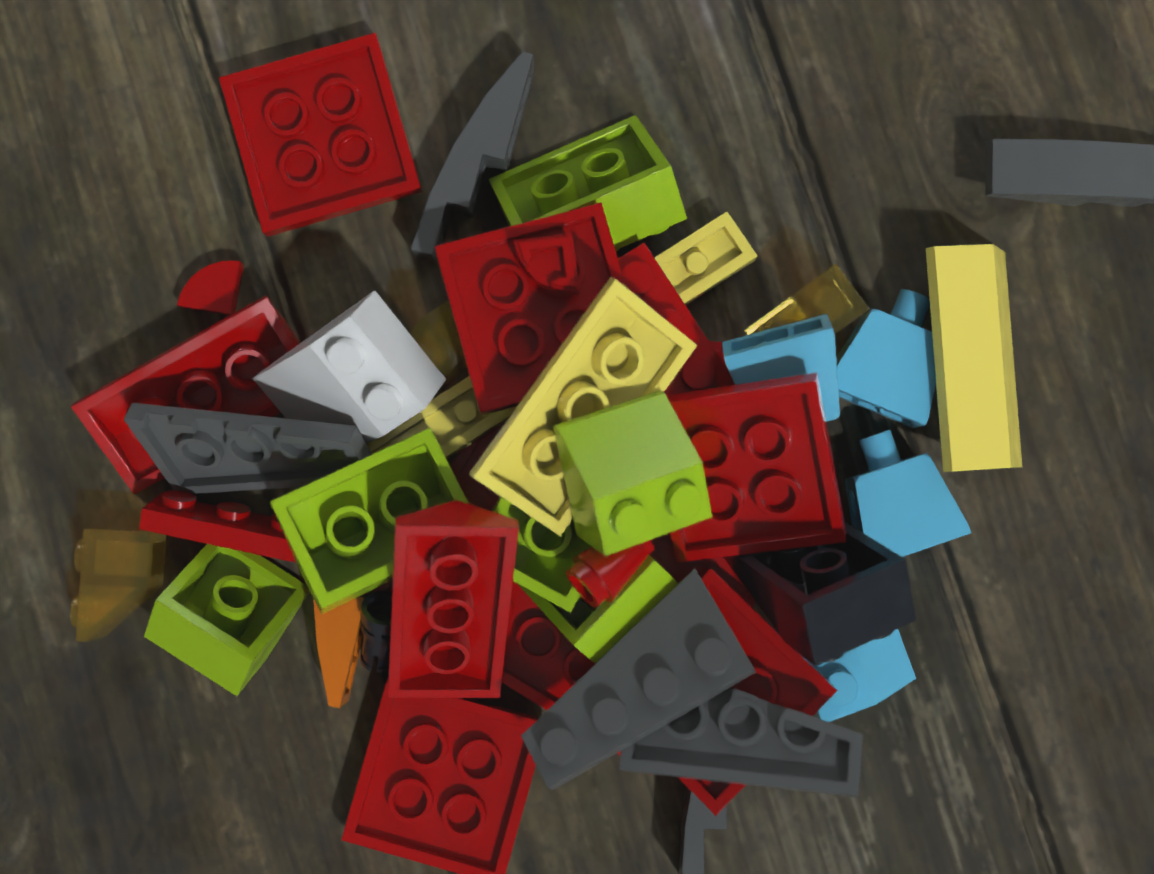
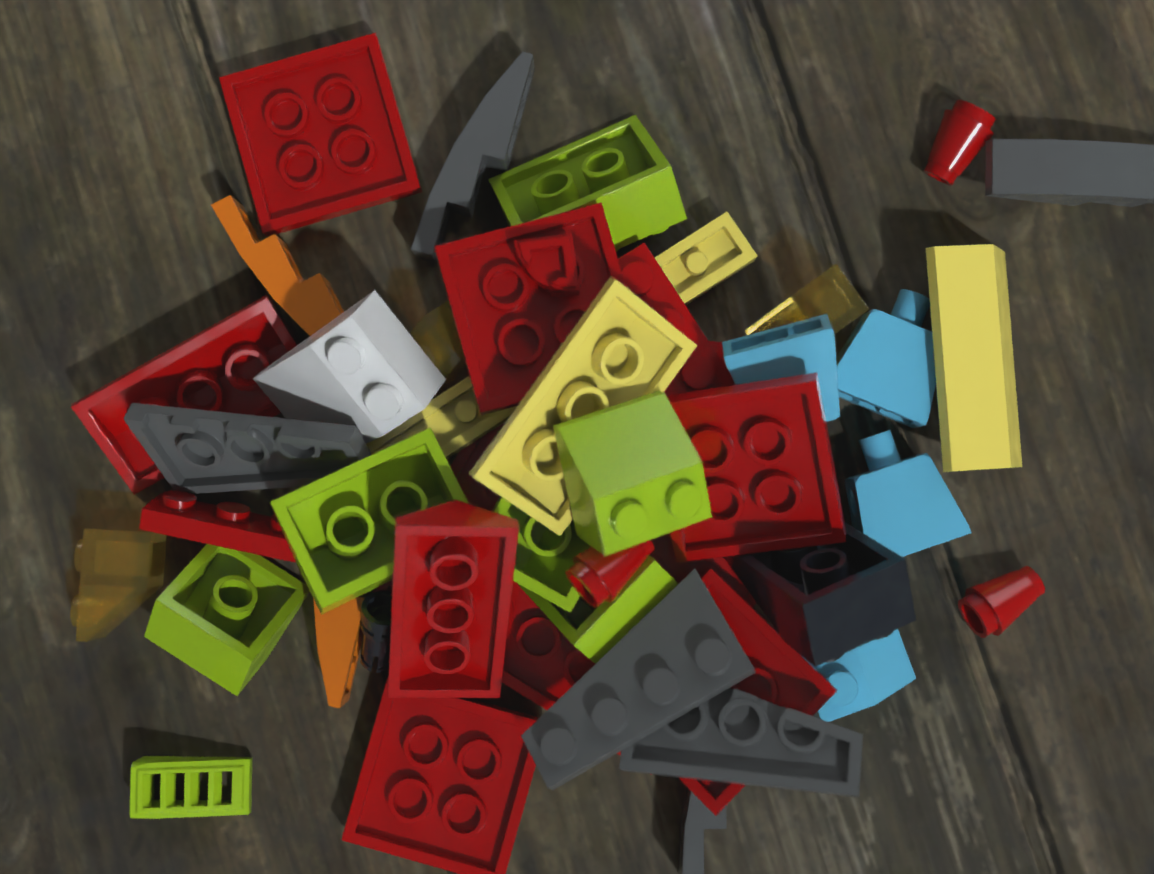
red tile [177,261,244,316] -> none
none -> lime slope [130,756,252,819]
none -> orange slope [211,195,344,336]
none -> red cone [923,100,996,186]
none -> red cone [958,566,1045,638]

